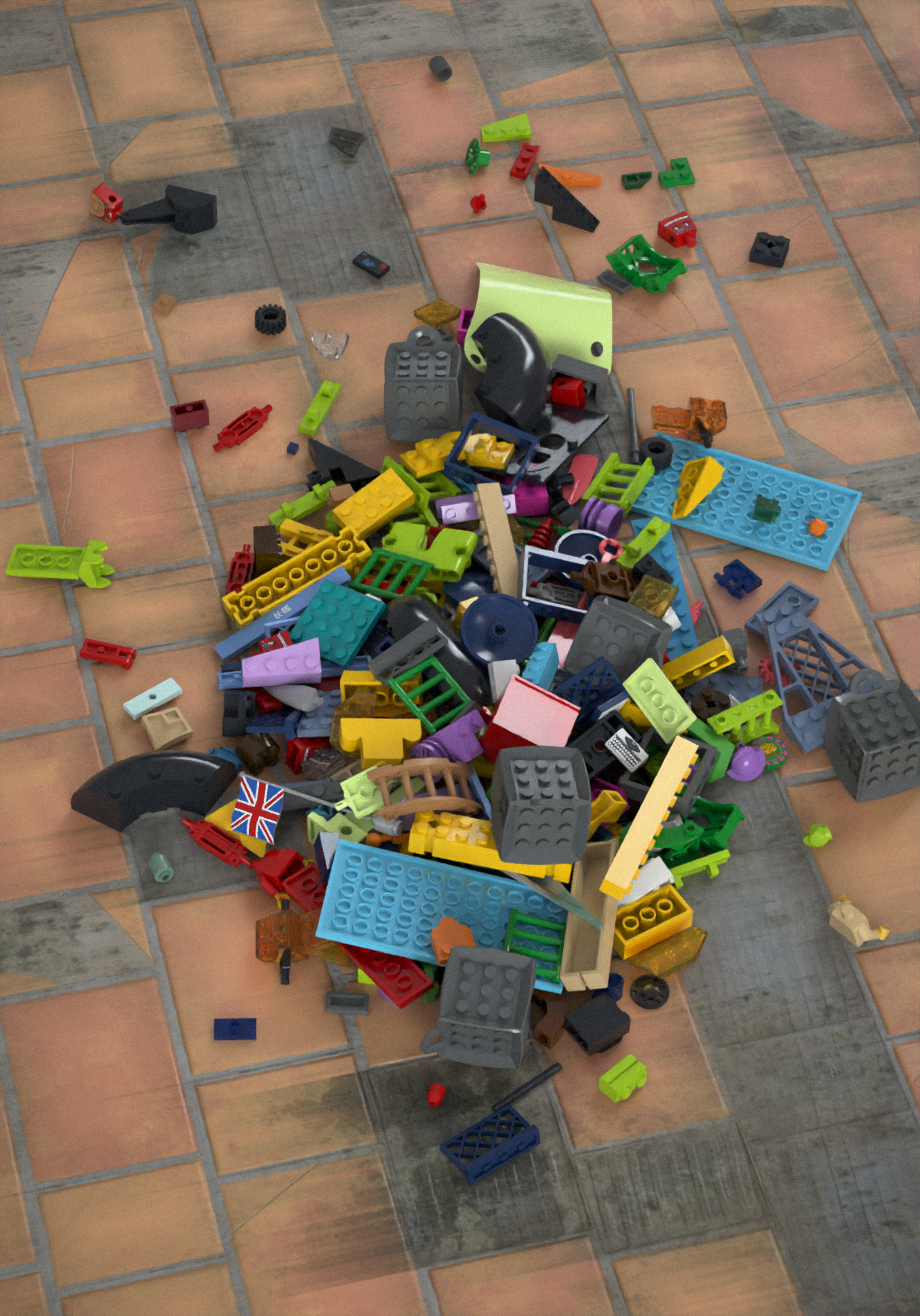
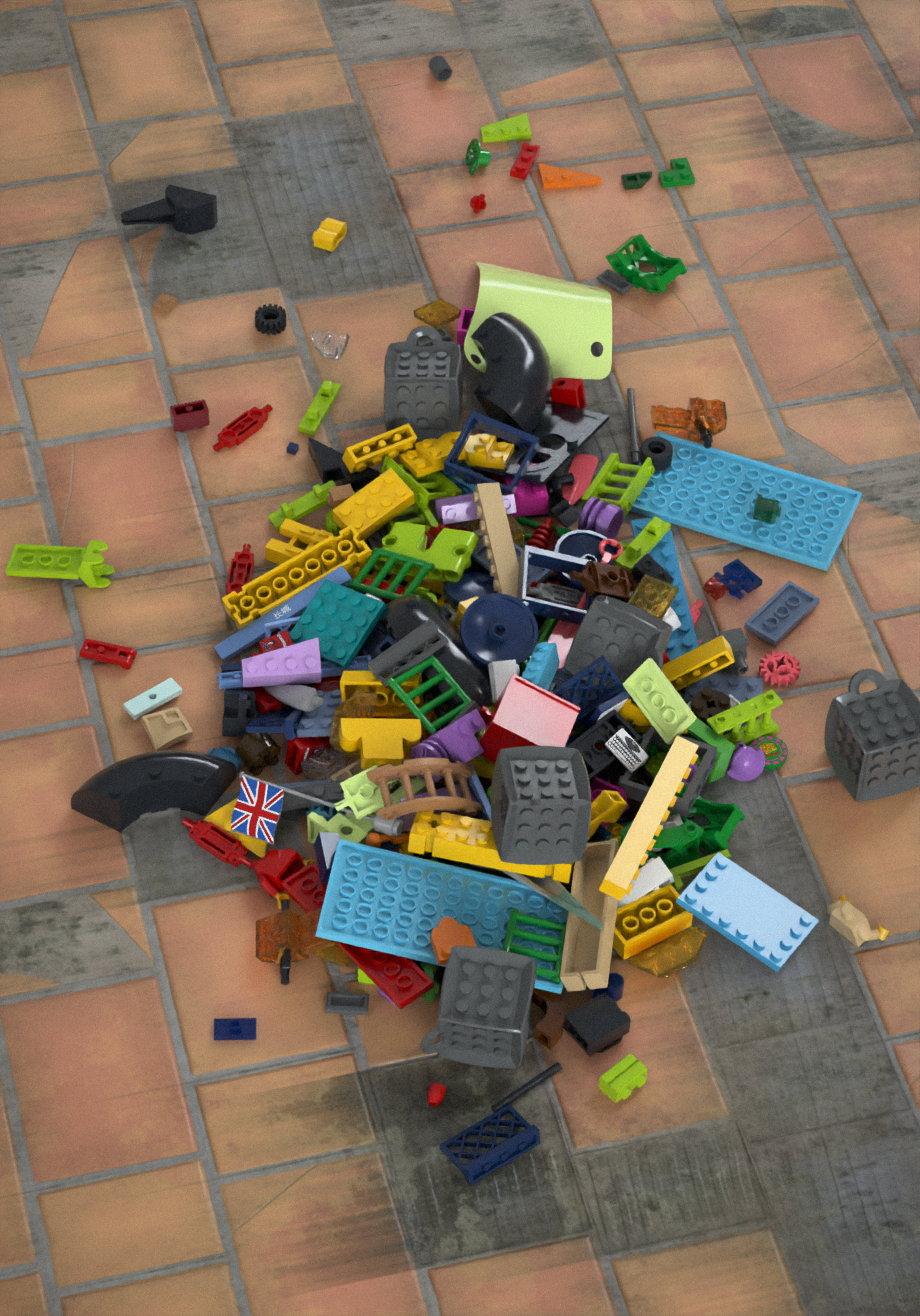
red torso [89,182,125,224] -> none
sand green brick [148,852,174,882] -> none
dark brown piece [253,525,282,578] -> none
black brick [306,466,334,498] -> none
clear smoke wing [327,127,364,158] -> none
black tile [352,251,390,279] -> none
black slope [534,166,600,233] -> none
dark grey brick [551,354,608,408] -> none
black wheel [630,974,670,1009] -> none
red torso [657,211,697,248] -> none
yellow wedge [672,456,725,519] -> none
black brick [749,232,790,268] -> none
sand blue wing [754,601,877,754] -> none
lime rock [803,824,833,847] -> none
orange piece [808,518,827,537] -> none
none -> yellow brick [312,217,347,252]
none -> yellow brick [342,423,418,473]
none -> plate [676,852,819,972]
none -> clear red wheel [704,576,728,600]

